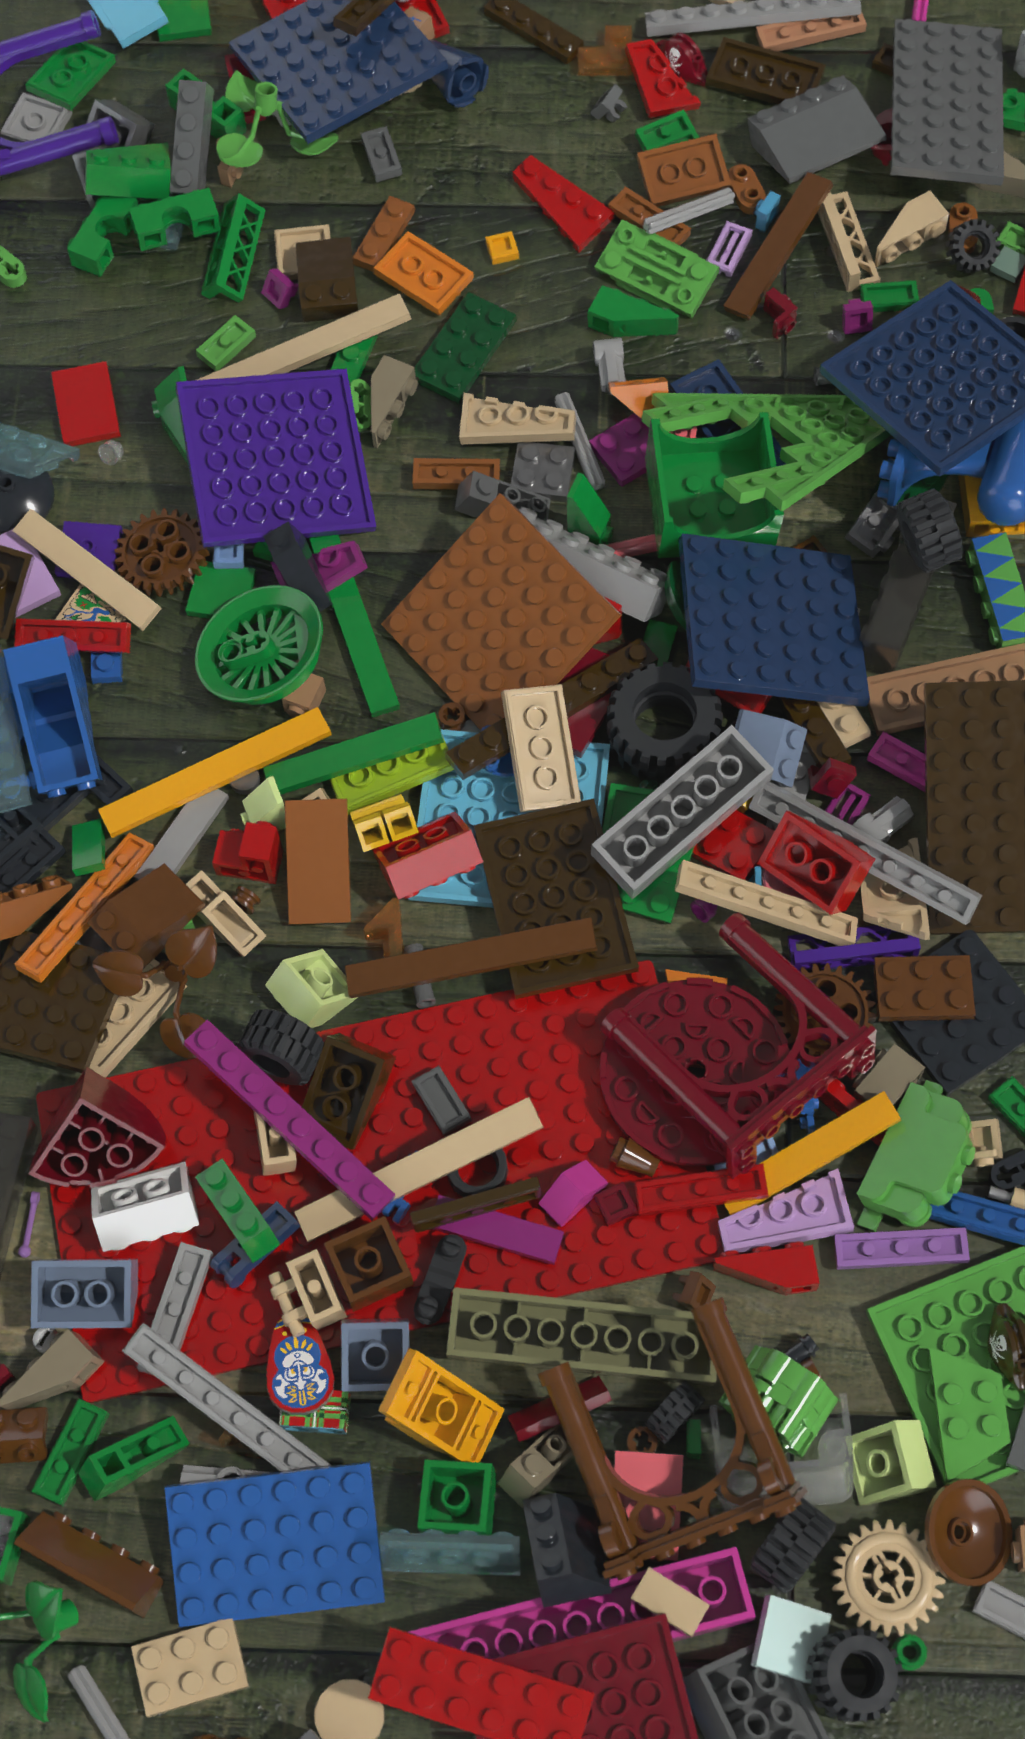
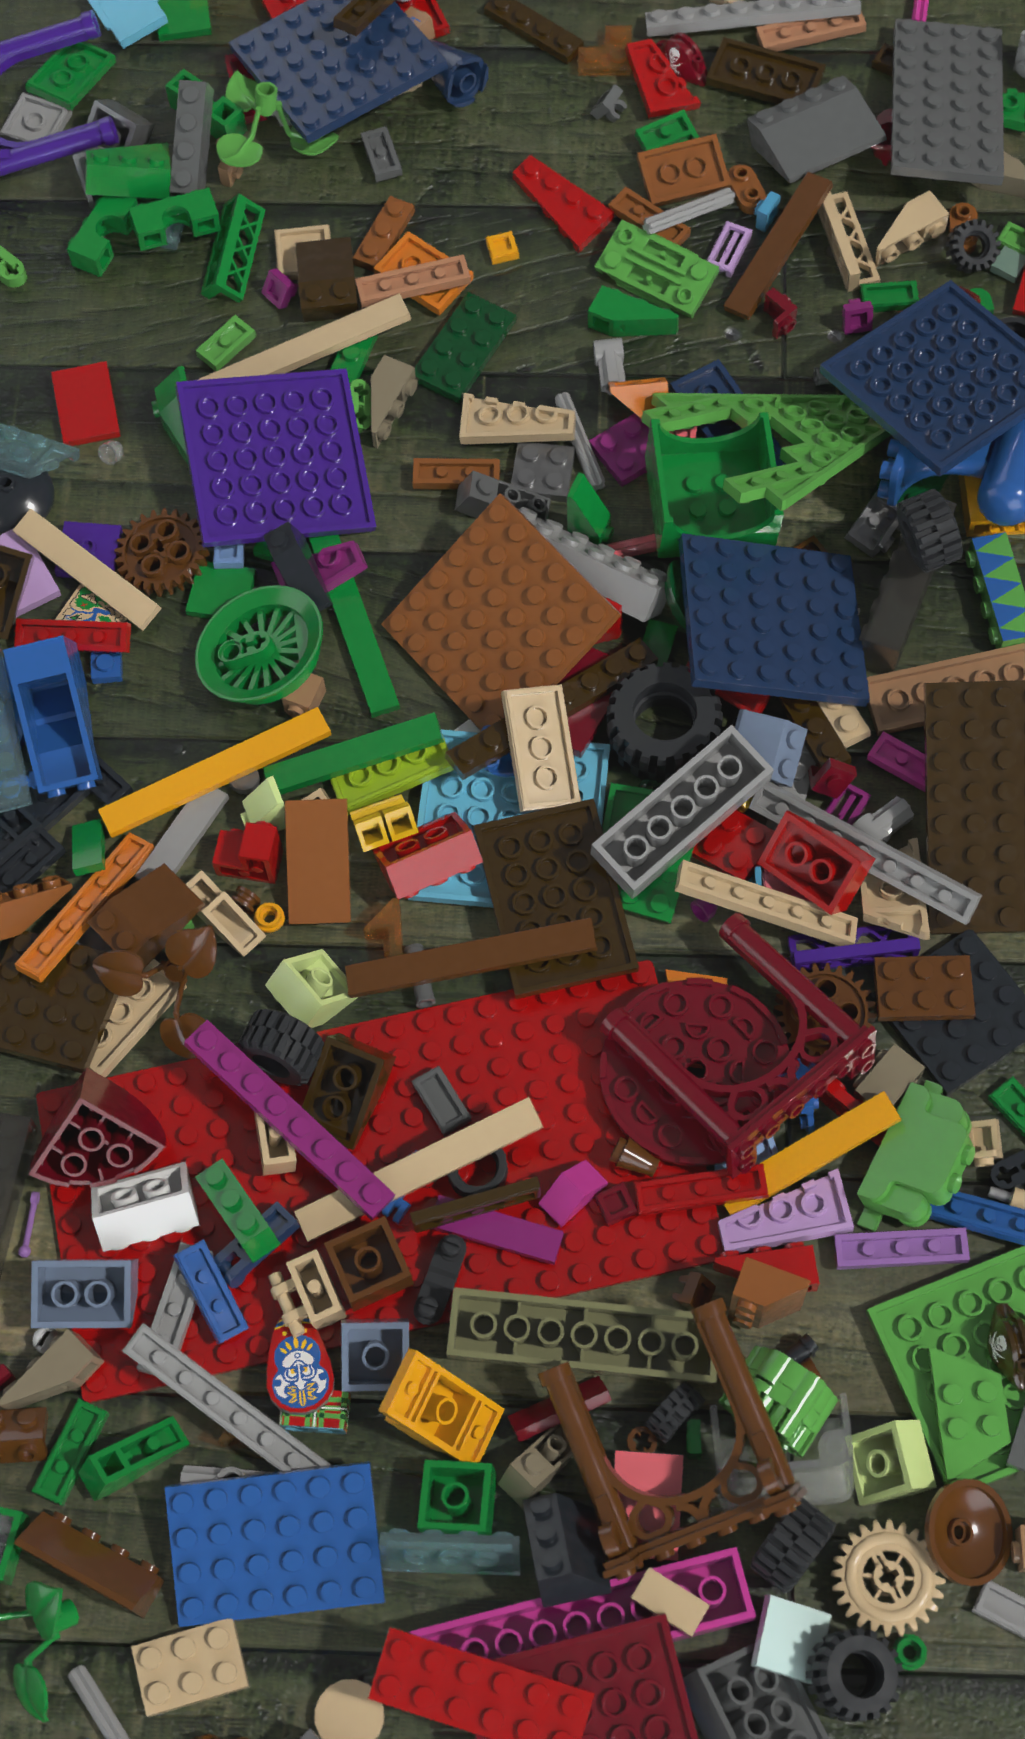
reddish brown bush [438,702,466,731] -> none
none -> blue tile [173,1239,249,1345]
none -> light orange plate [254,902,285,933]
none -> nougat plate [355,254,471,308]
none -> dark orange slope [727,1257,810,1329]

